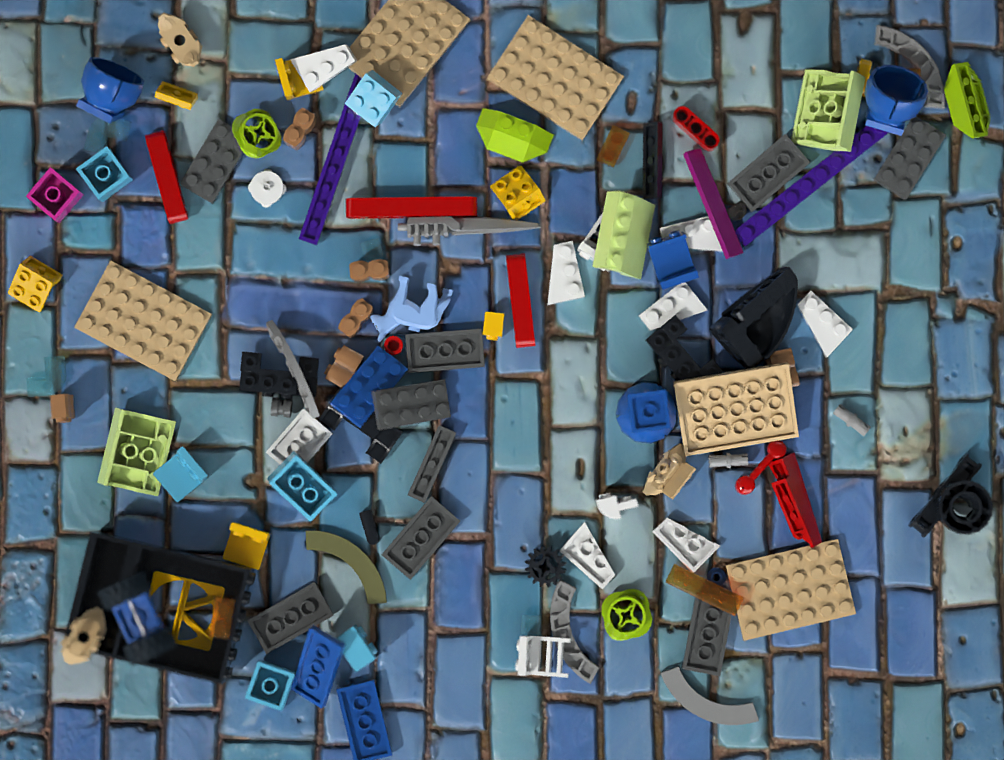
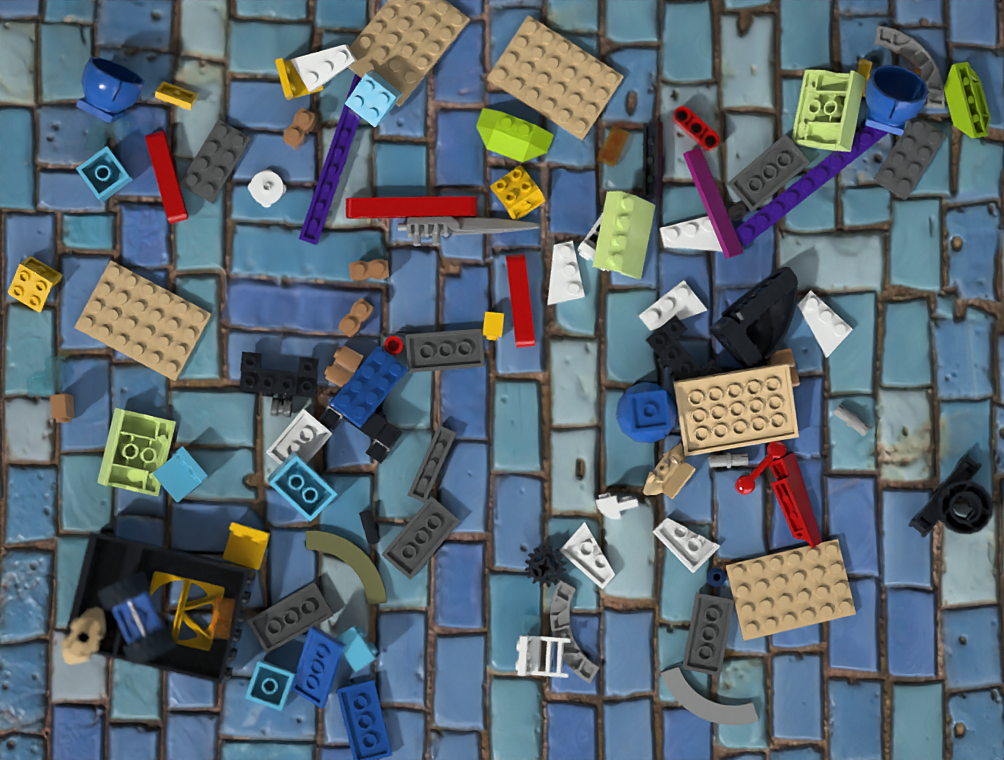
dark pink brick [26,167,84,224] -> none
tan piece [158,12,203,67] -> none
lime piece [232,109,282,158] -> none
light grey tile [266,320,320,418] -> none
light blue animal [369,276,453,342] -> none
dark grey plate [372,379,451,430] -> none
lime piece [601,589,652,641] -> none
blue panel [647,230,699,290] -> none
clear orange plate [665,564,744,616] -> none

